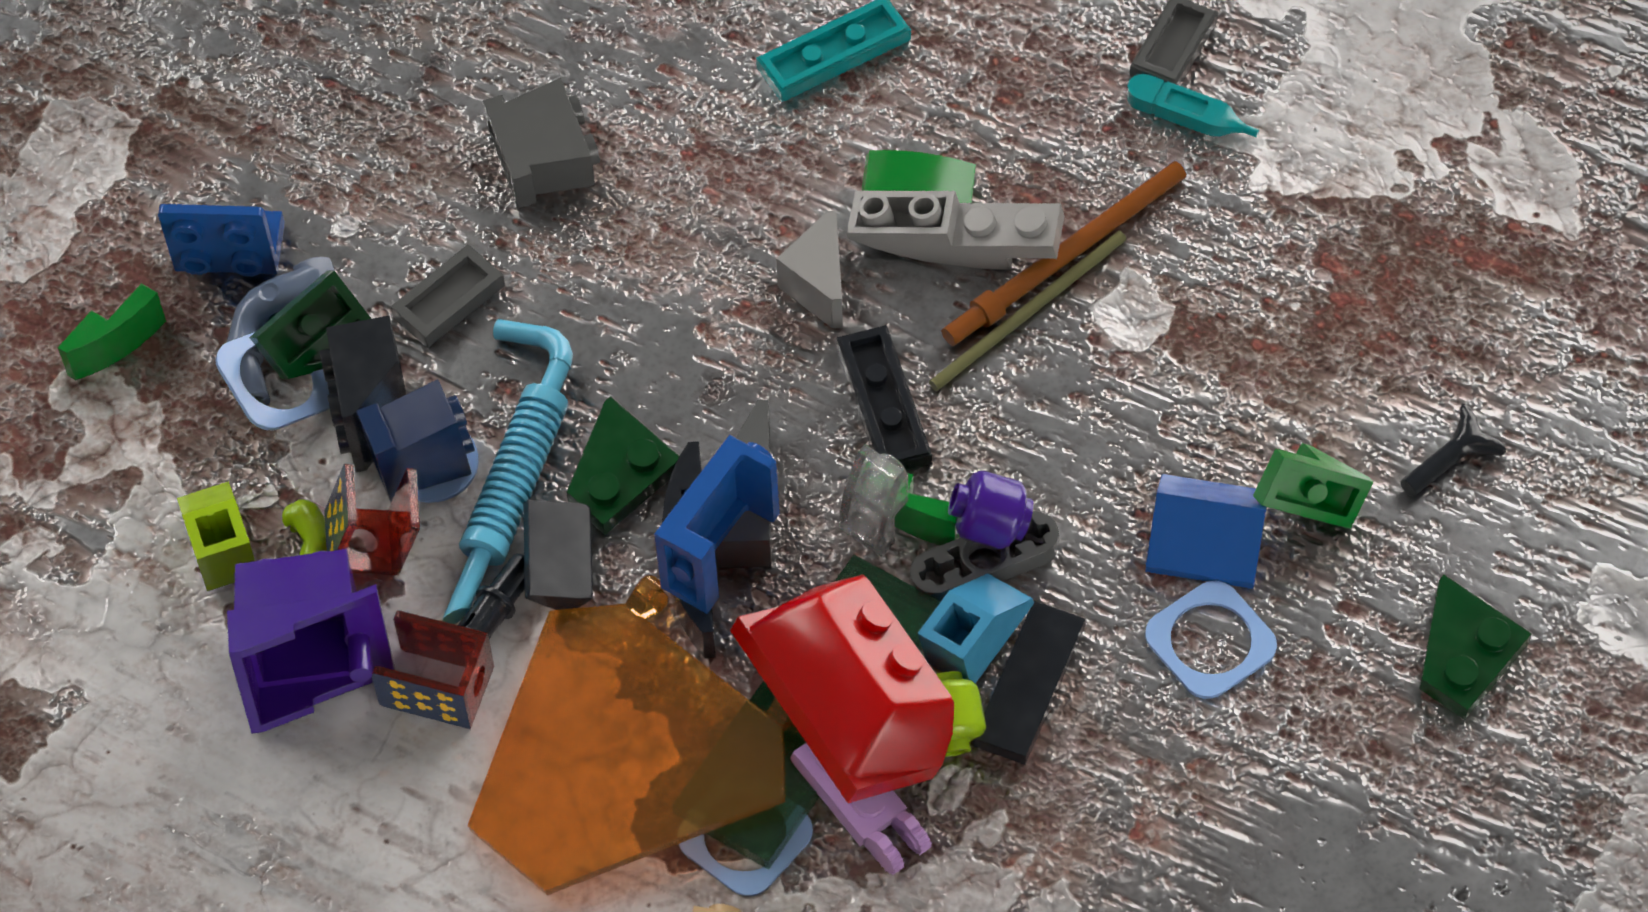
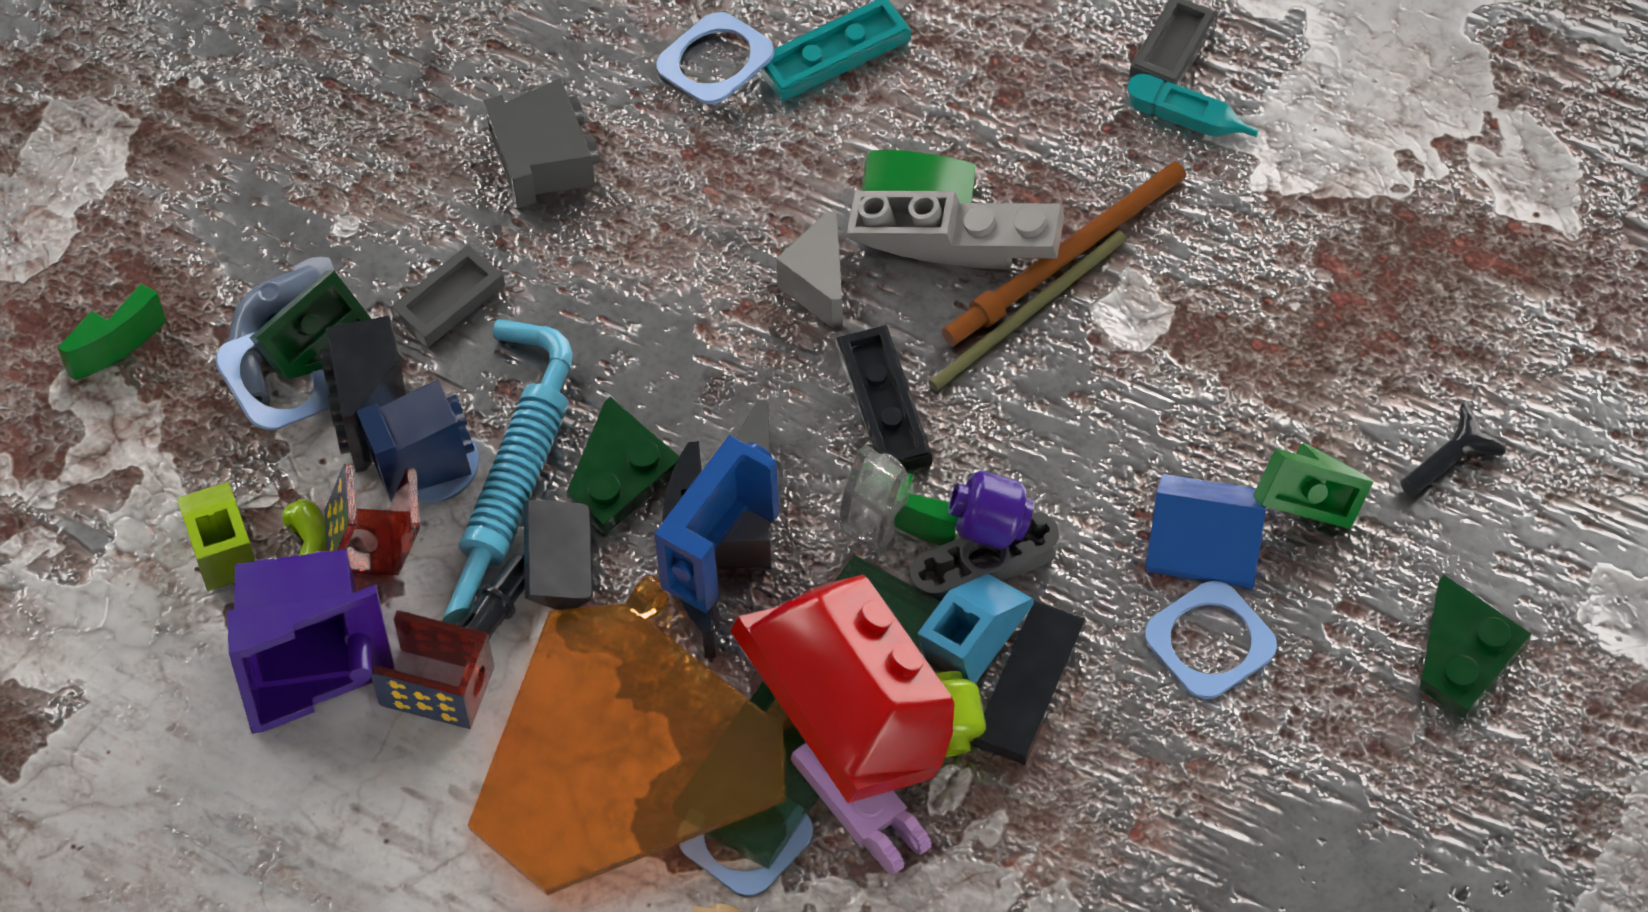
blue bracket [158,204,285,276] -> none
none -> light blue piece [656,12,774,104]

